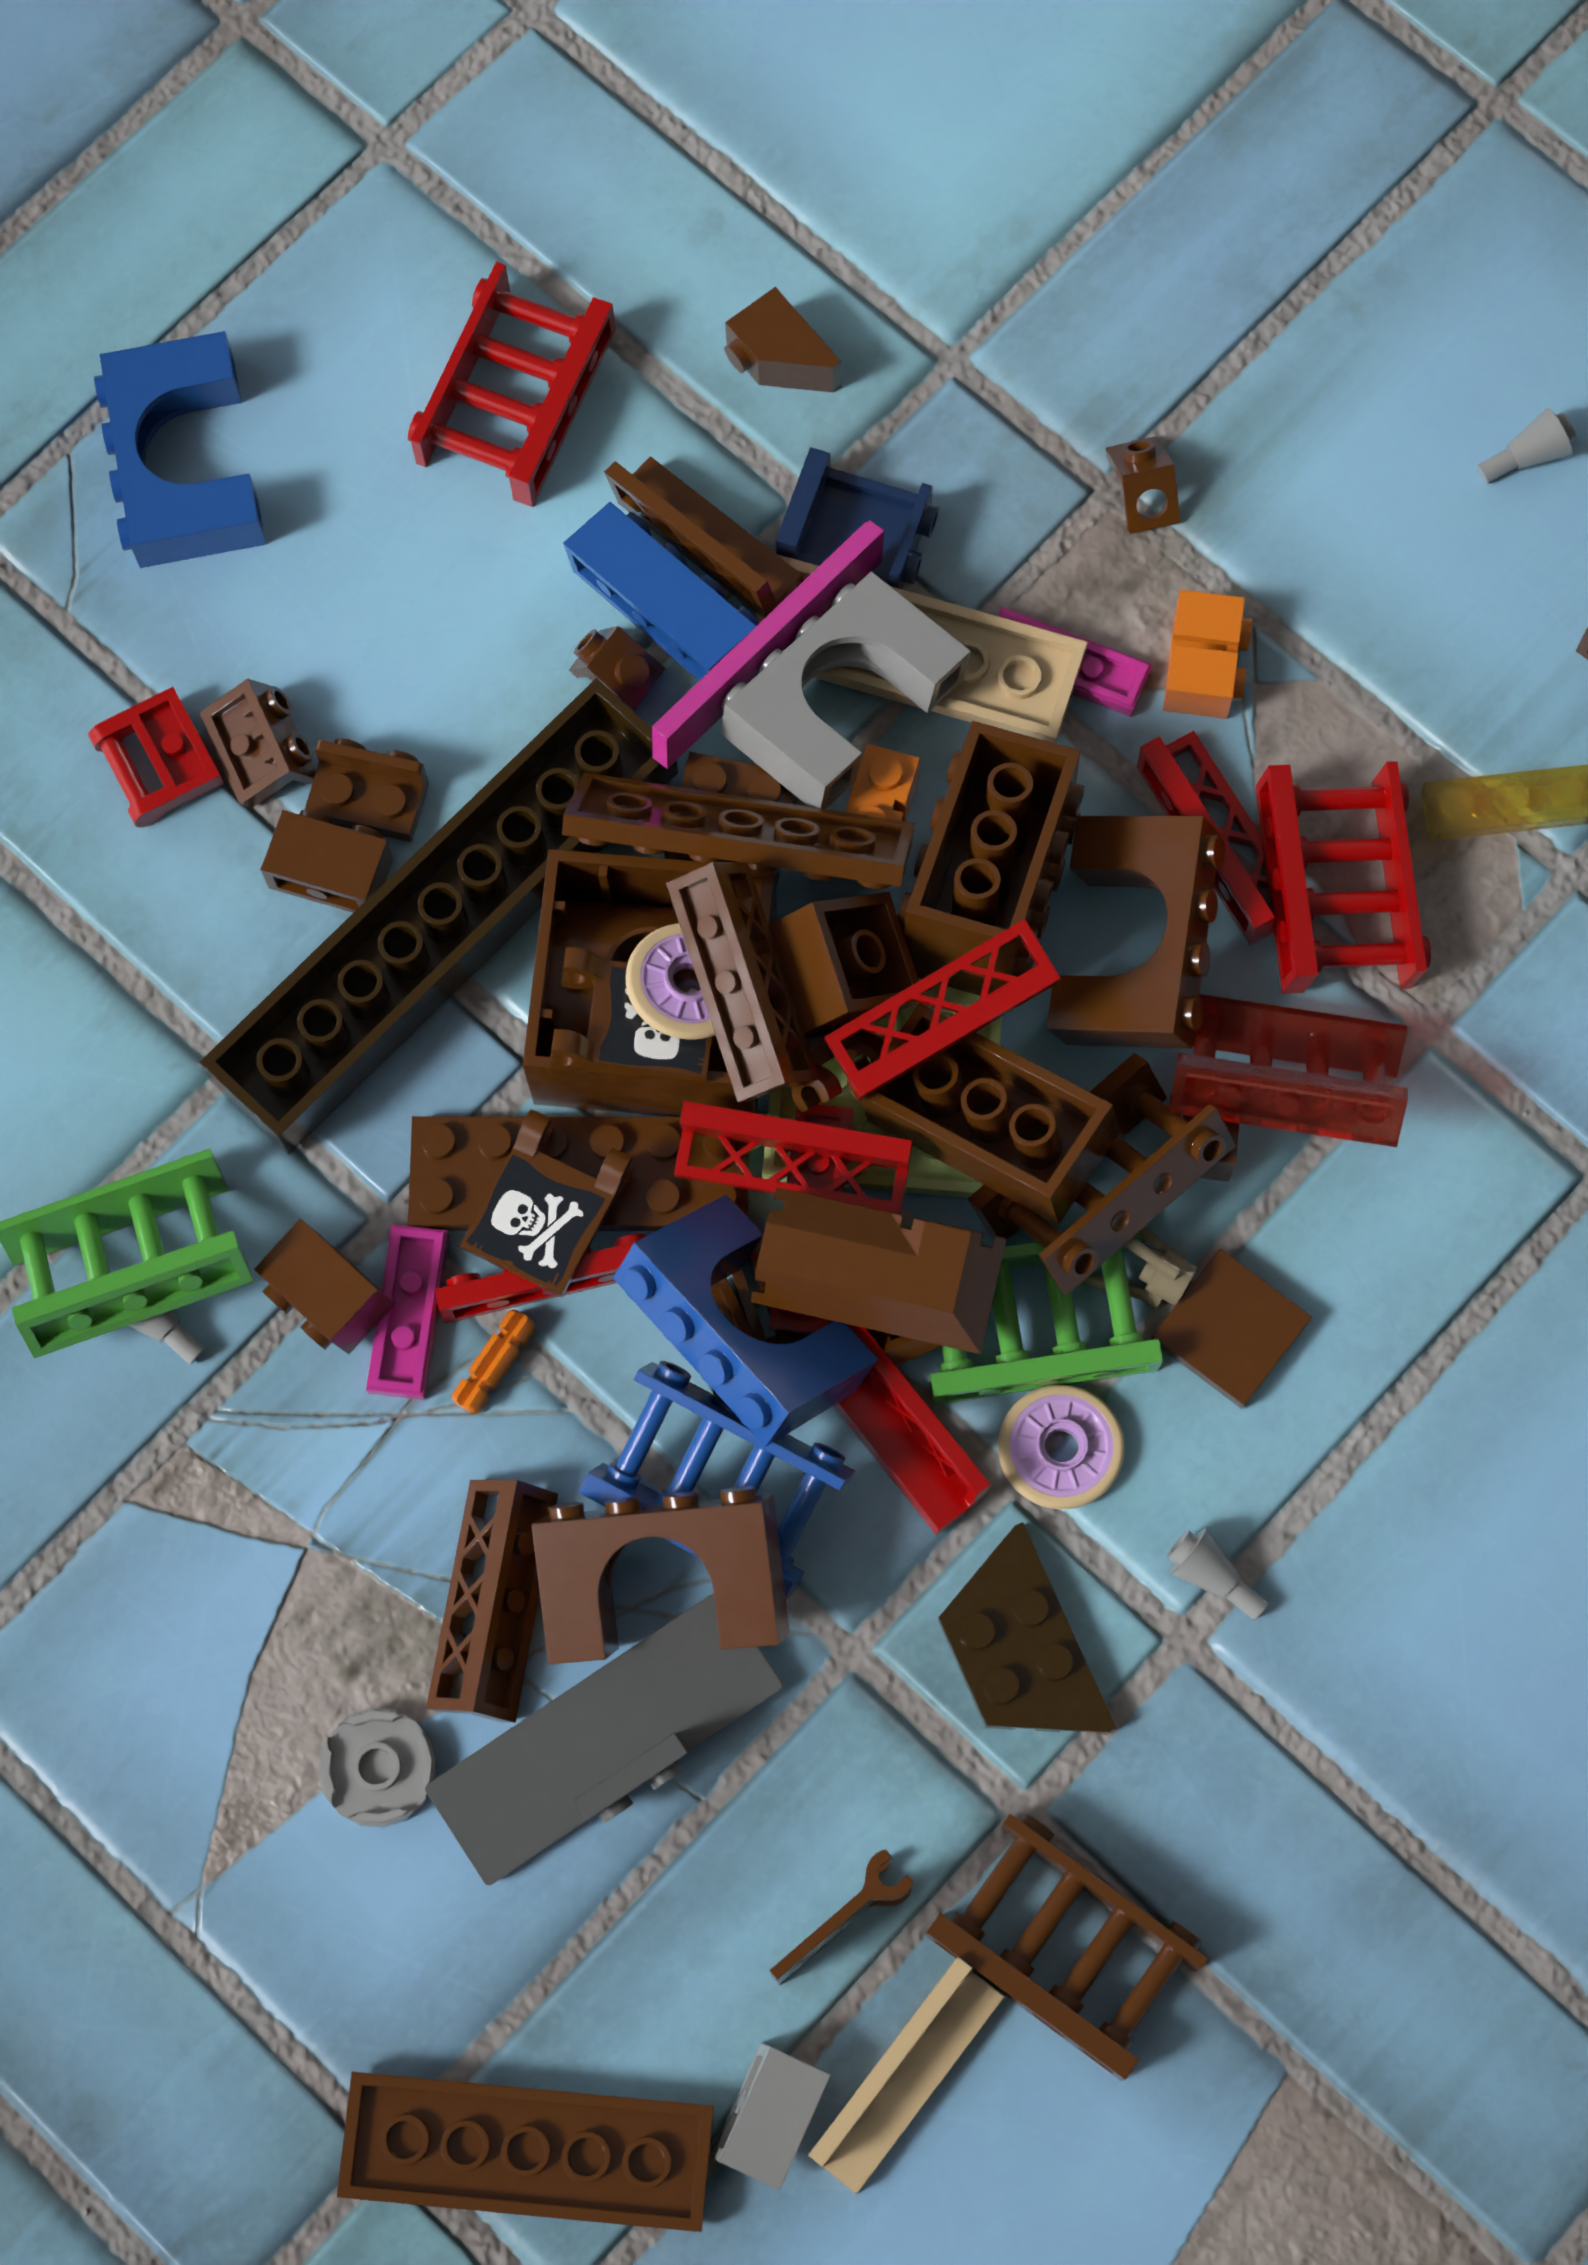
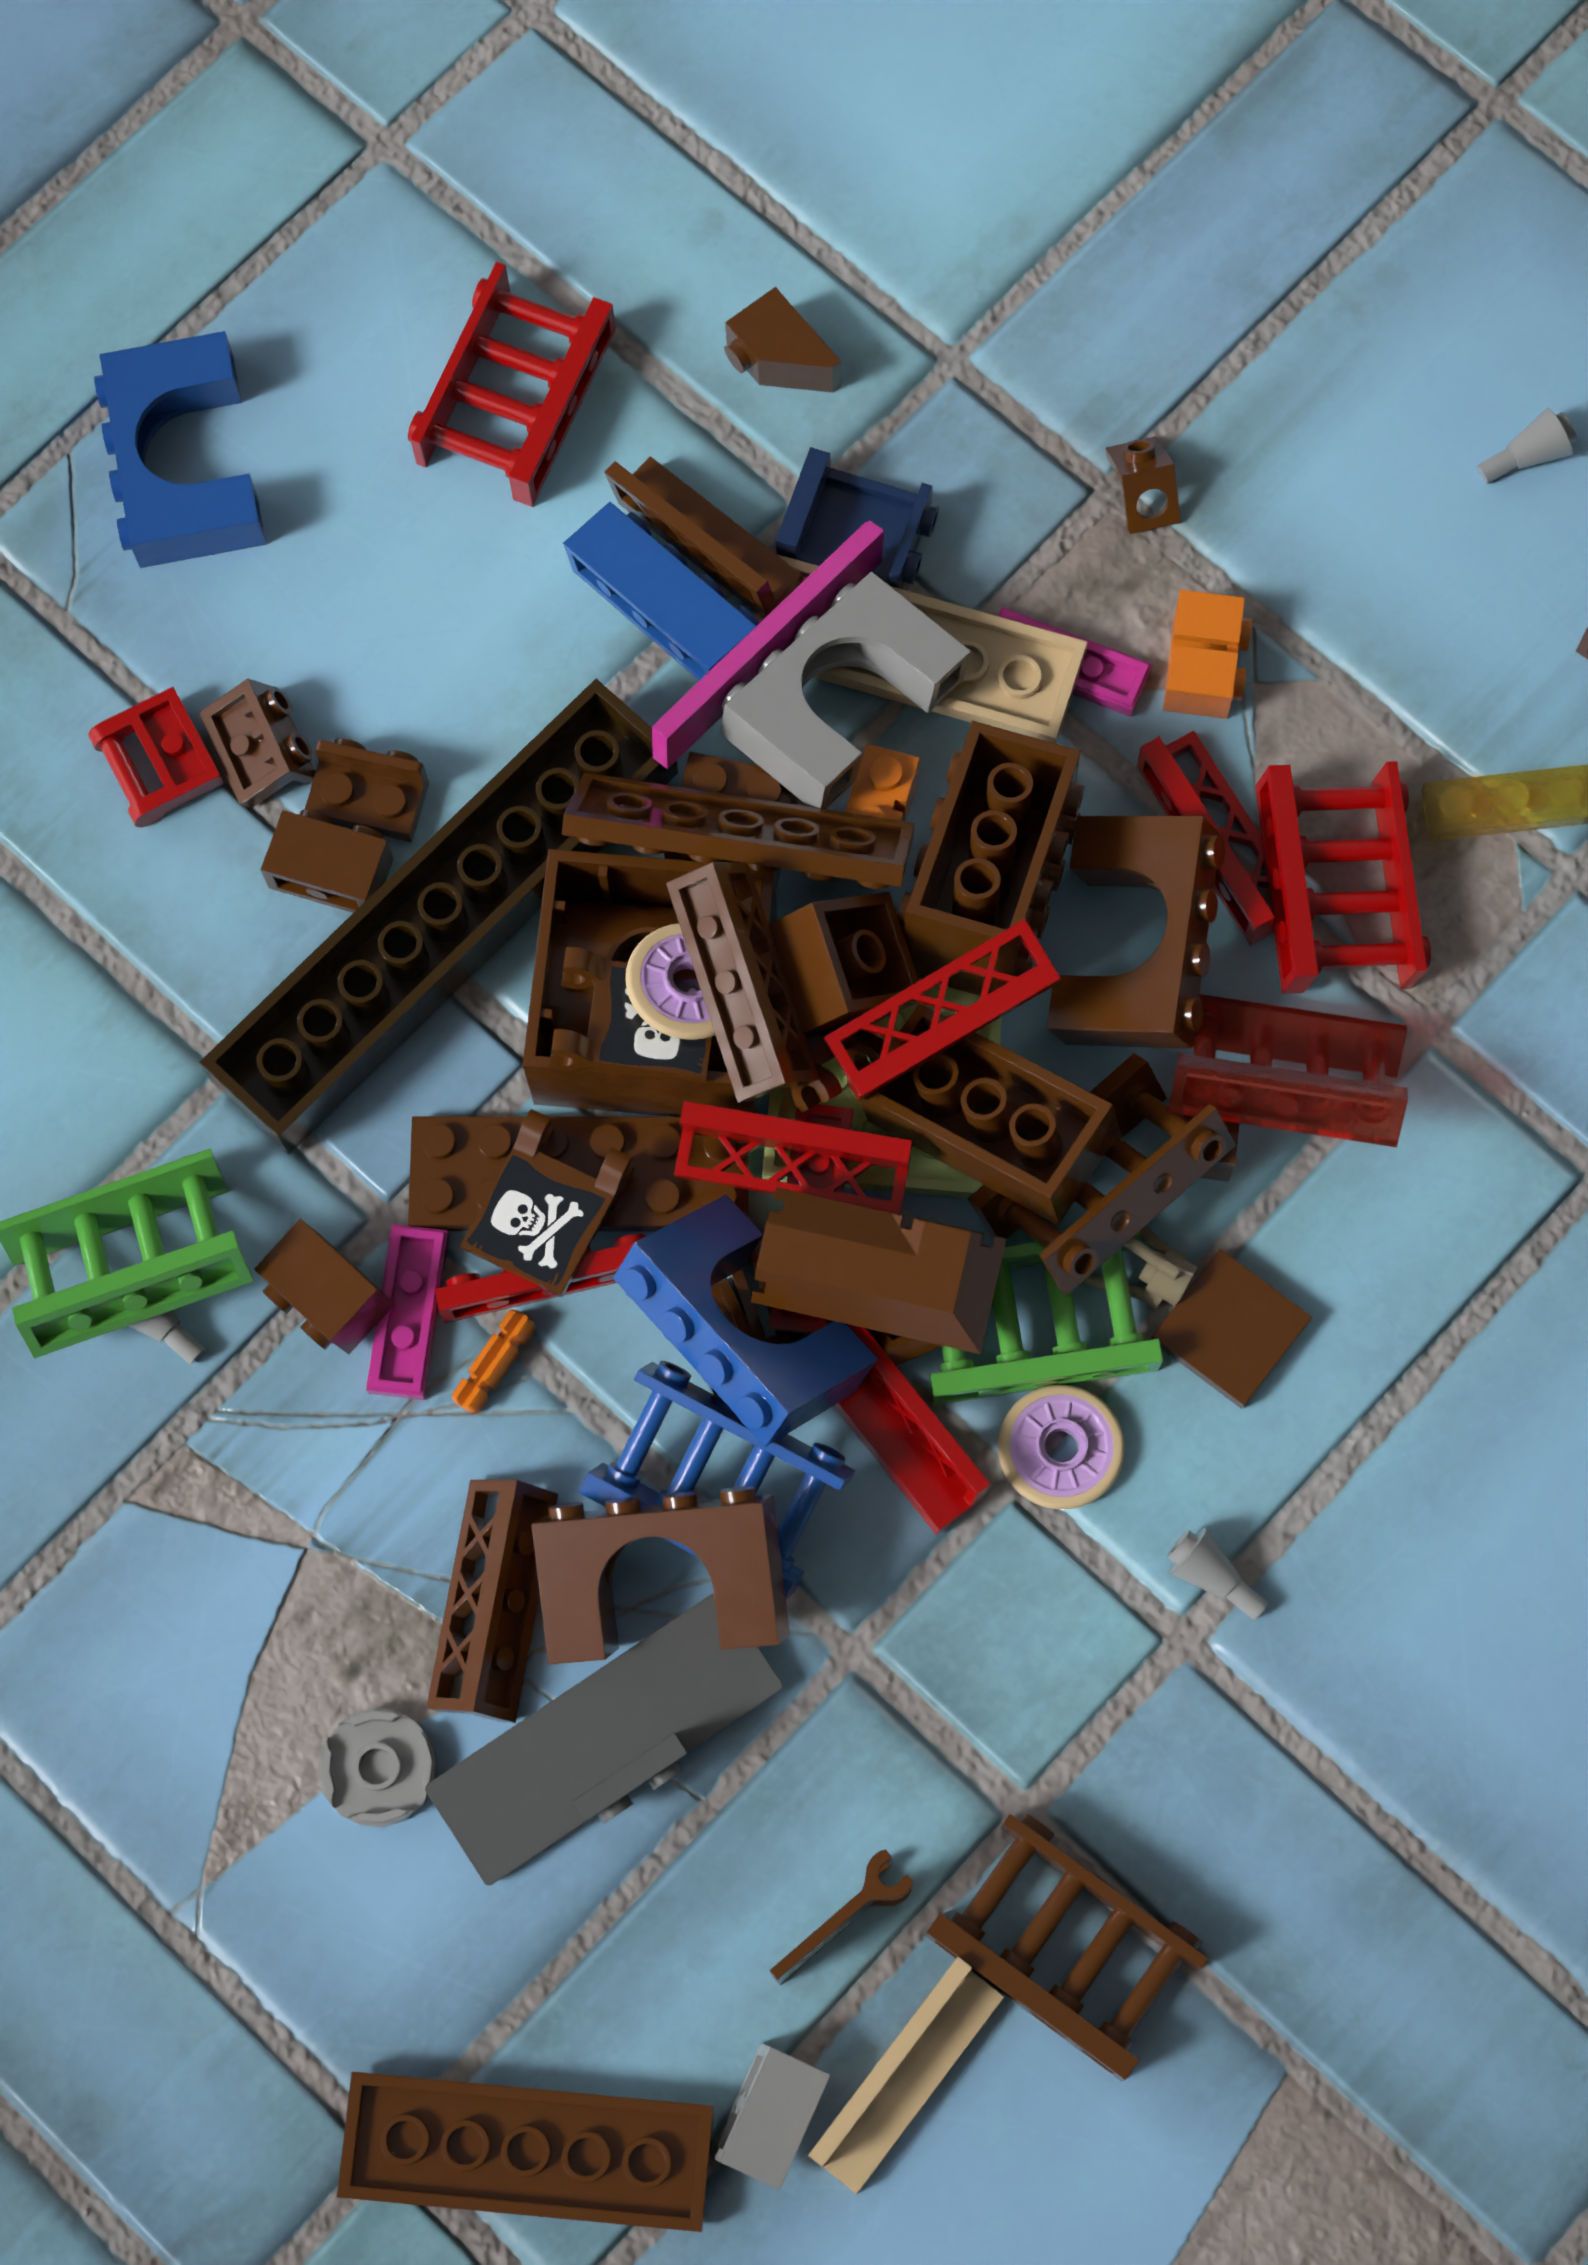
reddish brown bracket [569,626,666,710] -> none
dark brown wing [938,1522,1116,1735] -> none

